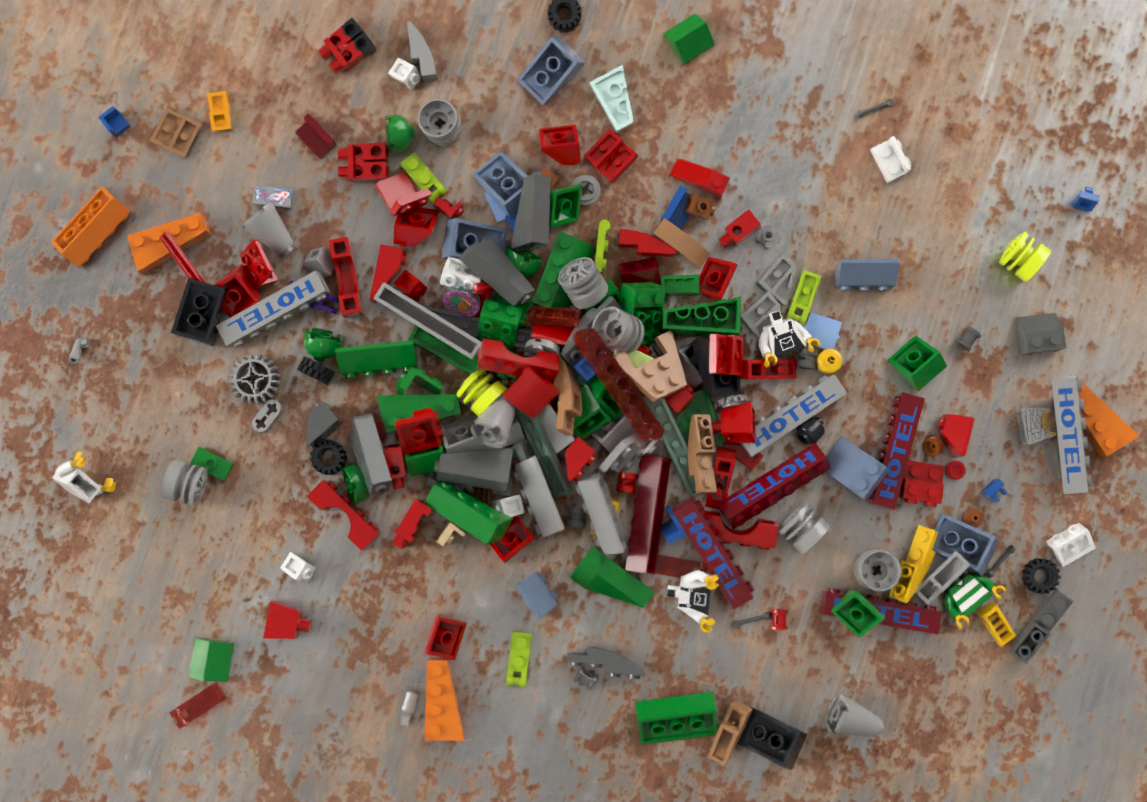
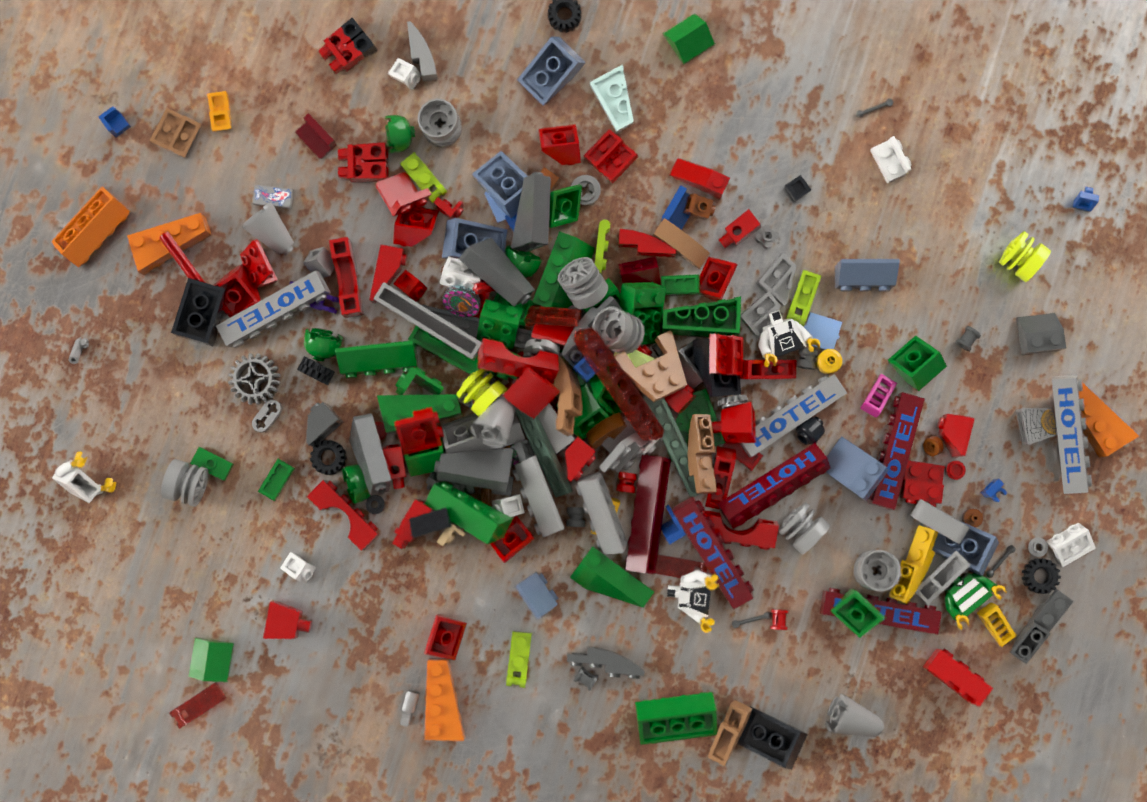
none -> green plate [258,458,295,501]
none -> black plate [365,495,385,514]
none -> black slope [409,507,452,538]
none -> reddish brown slope [586,412,627,449]
none -> black plate [784,175,811,202]
none -> dark pink slope [860,374,897,418]
none -> light grey beam [910,499,970,544]
none -> red wedge [923,648,994,707]
none -> light grey plate [1028,538,1048,557]

